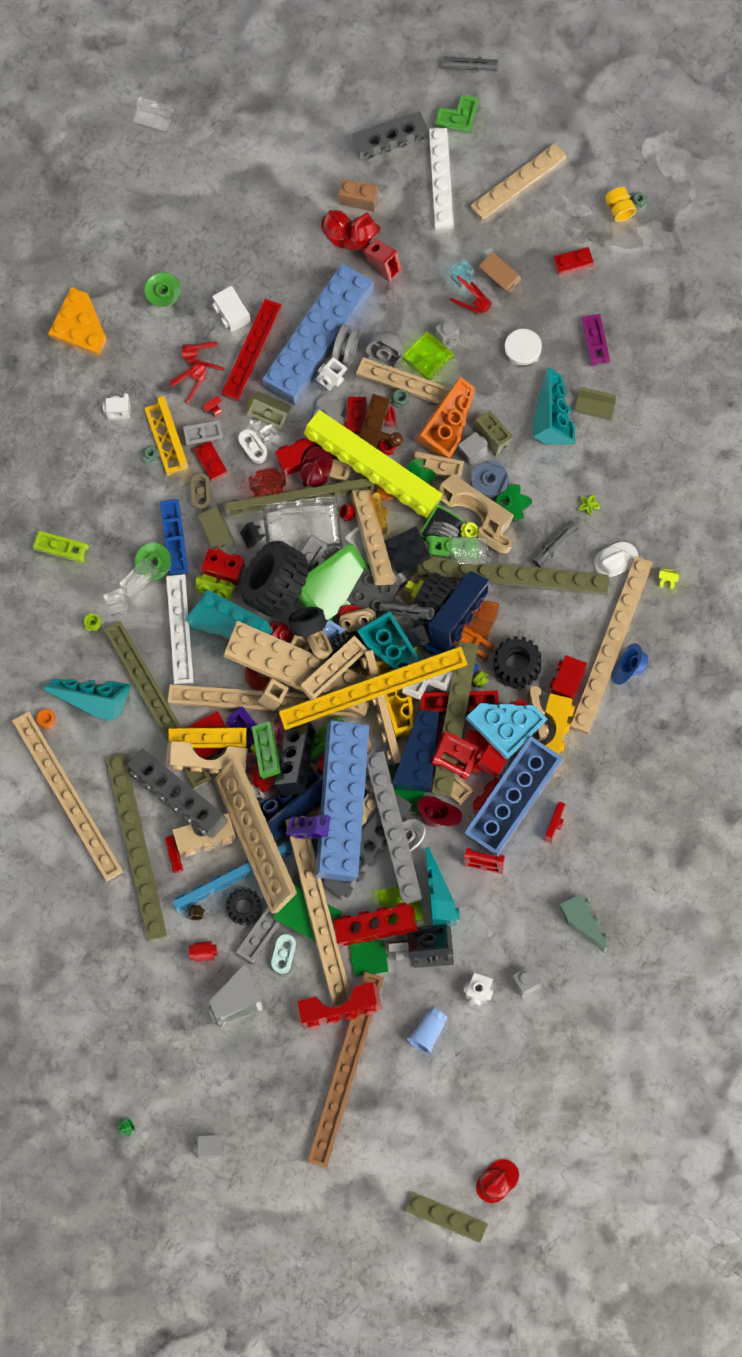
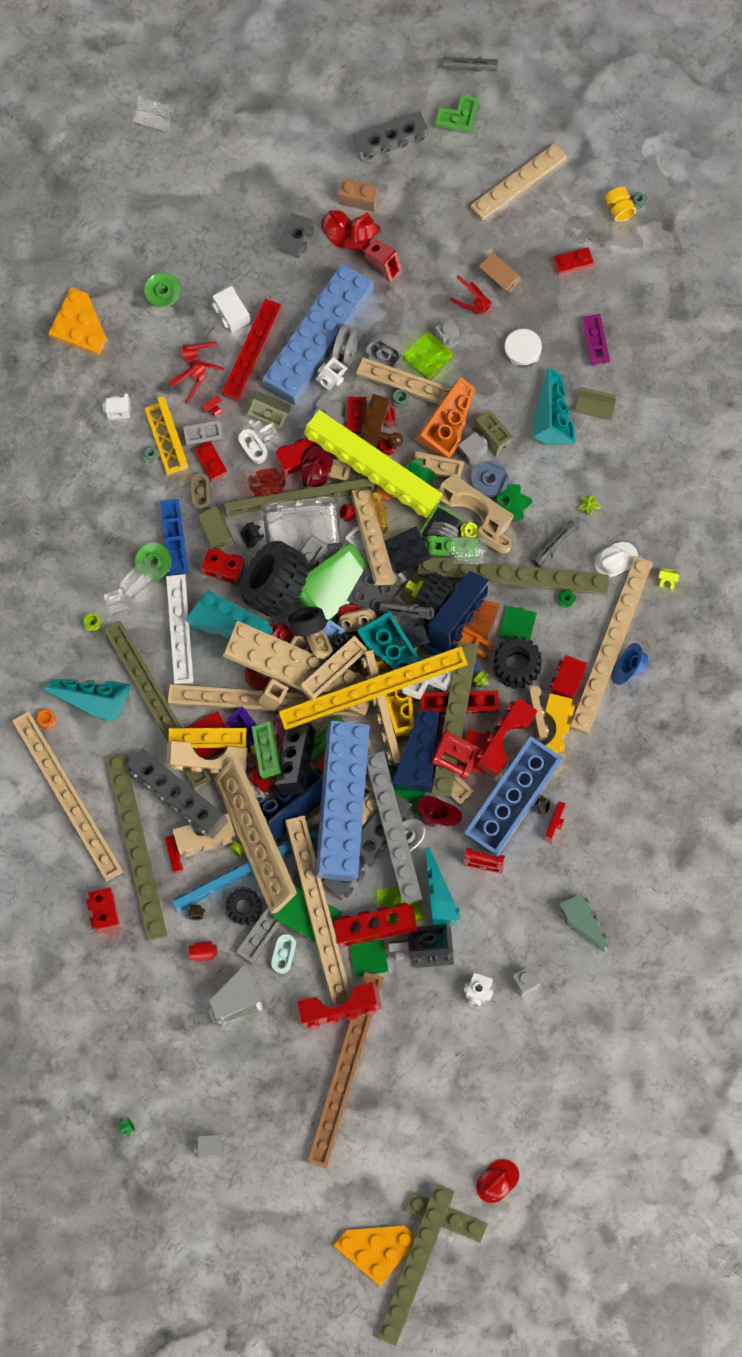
lime plate [33,531,89,564] -> none
lime hinge [195,574,236,601] -> none
dark purple hinge [286,815,330,839] -> none
light blue plant [407,1008,447,1054] -> none
white plate [429,128,454,230] -> none
clear light blue plate [450,259,474,287] -> none
medium azure plate [466,703,548,760] -> none
red plate [472,777,500,815] -> none
none -> red brick [86,887,121,934]
none -> lime plate [229,840,246,858]
none -> dark grey brick [278,213,315,258]
none -> light orange plate [334,1226,416,1286]
none -> olive plate [377,1184,455,1346]
none -> green piece [498,605,537,641]
none -> dark brown plate [535,795,550,814]
none -> green plate [558,590,576,608]

